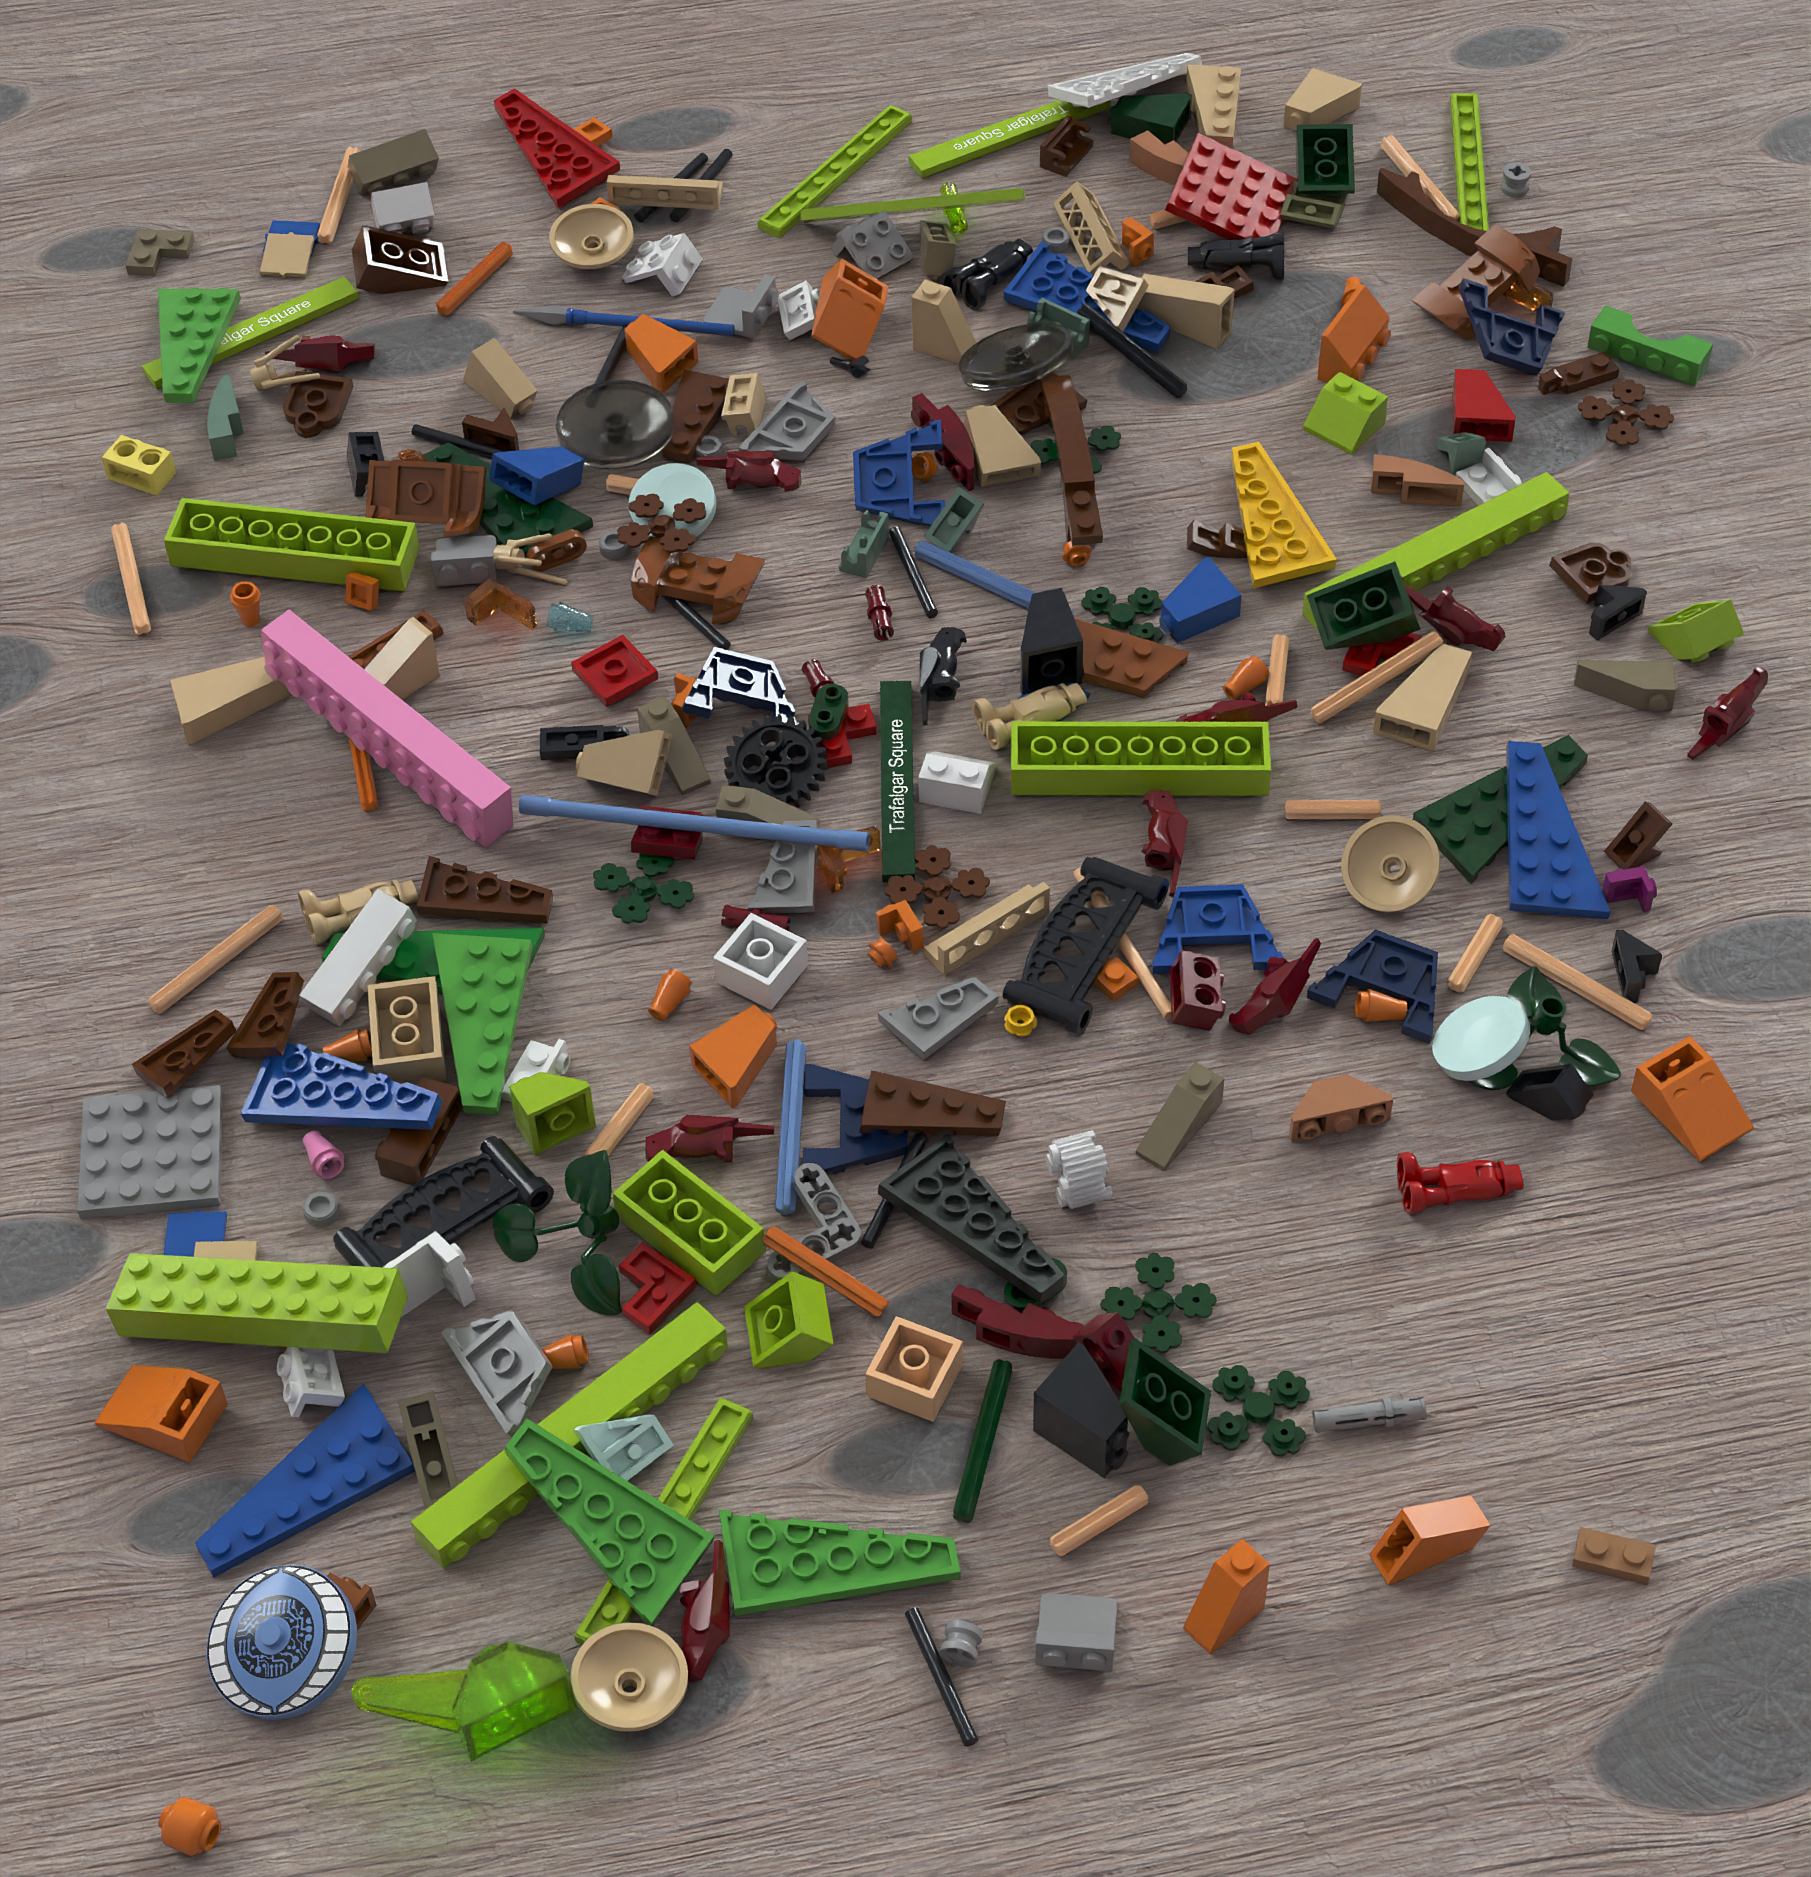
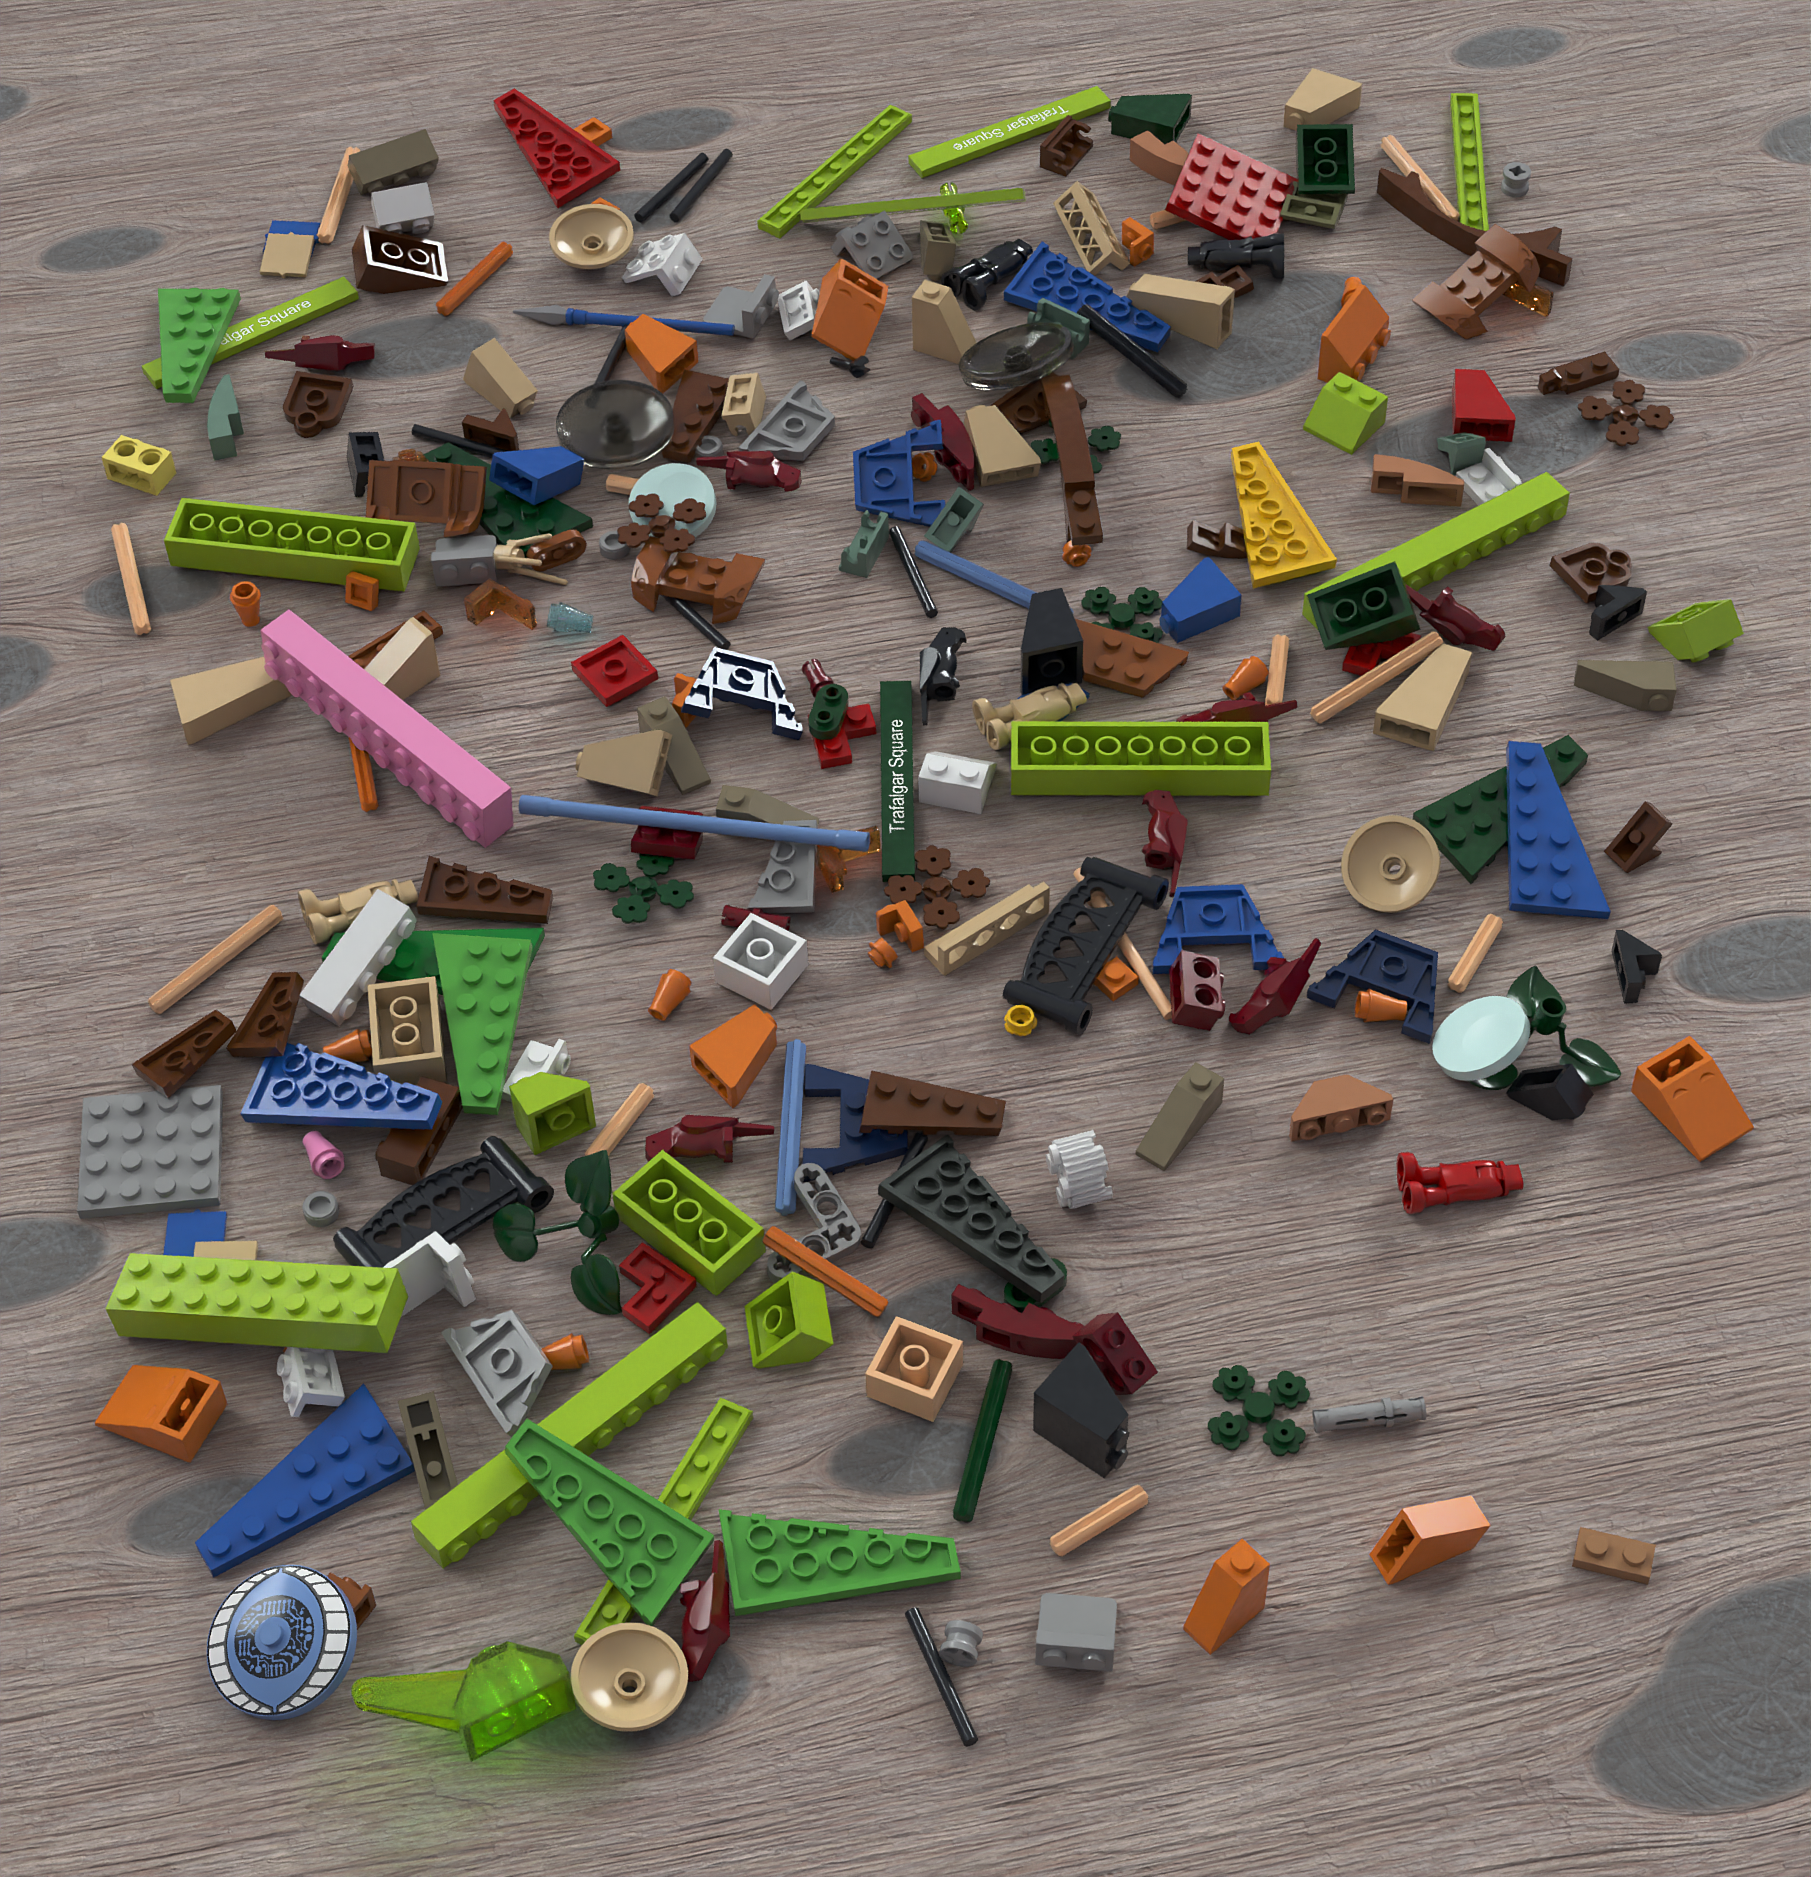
dark tan plate [126,229,194,276] -> none
orange head [158,1797,221,1856] -> none
tan plant [249,335,320,391] -> none
black hinge [540,725,629,760] -> none
light aqua wing [574,1415,674,1481] -> none
tan fence [607,175,723,210] -> none
black gear [724,714,828,808] -> none
dark red pin [865,585,894,641] -> none
light grey wing [878,977,998,1060] -> none
light grey tile [1042,227,1070,253] -> none
white wing [1048,53,1202,108] -> none
tan wing [1086,266,1149,332] -> none
dark green plant [1100,1253,1217,1353] -> none
dark green slope [1119,1338,1211,1466] -> none
tan wedge [1186,64,1241,149] -> none
light nougat axle [1284,800,1381,820] -> none
dark blue wing [1459,279,1565,375] -> none
light nougat axle [1503,934,1652,1030] -> none
bright green arch [1587,305,1713,386] -> none
magenta bracket [1602,866,1657,912] -> none
dark red animal [1687,666,1768,760] -> none

